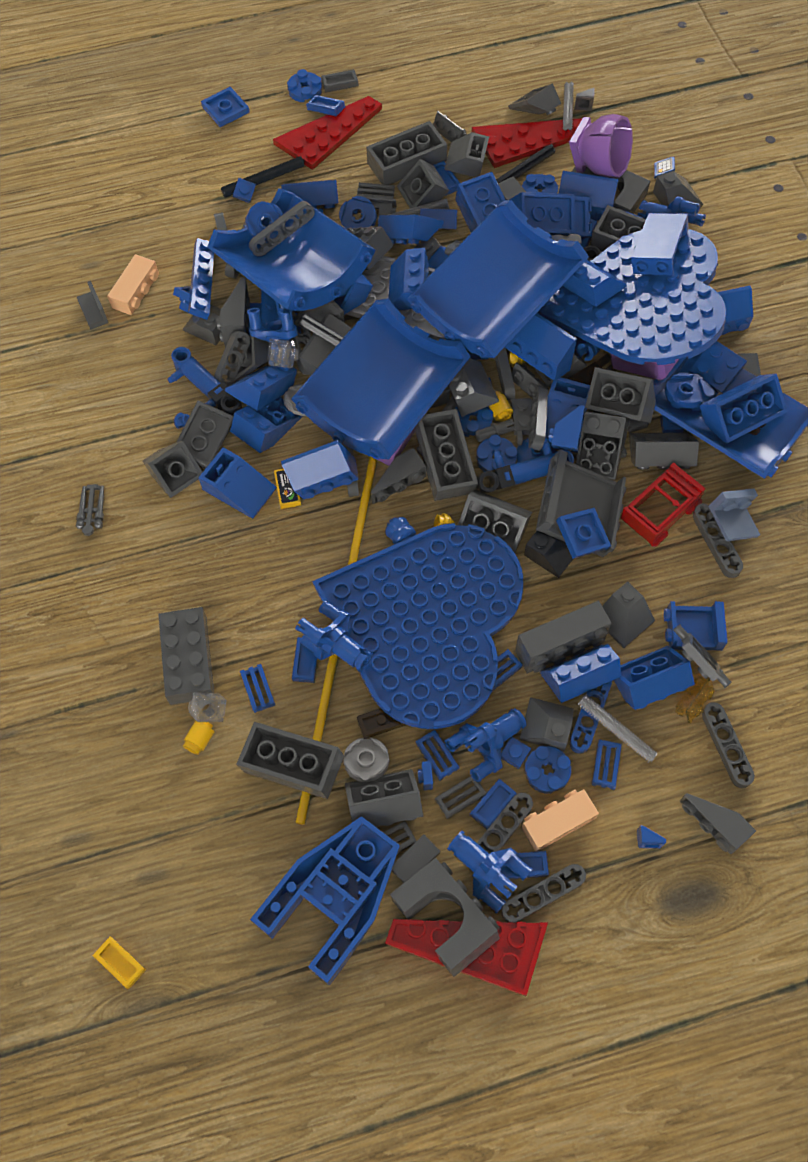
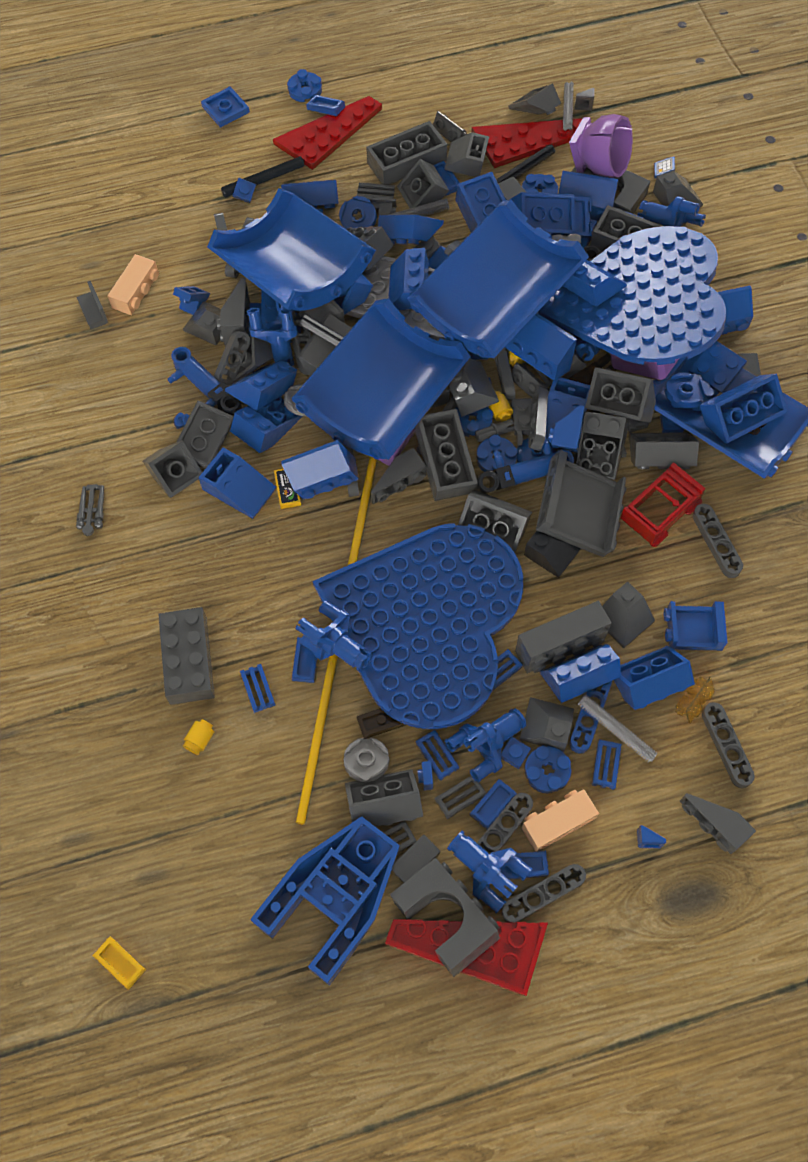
blue plate [188,238,214,320] -> none
clear brick [188,693,227,722] -> none
dark grey brick [236,722,344,799] -> none
blue plate [245,201,283,242] -> none
dark grey beam [249,201,315,256] -> none
clear brick [267,339,298,368] -> none
dark grey tile [321,69,359,93] -> none
blue piece [385,517,416,545] -> none
blue tile [420,208,457,230] -> none
yellow plate [434,513,456,527] -> none
blue plate [556,508,611,559] -> none
panel [631,213,689,275] -> none
dark grey plate [673,624,732,688] -> none
sand blue bracket [708,489,760,541] -> none

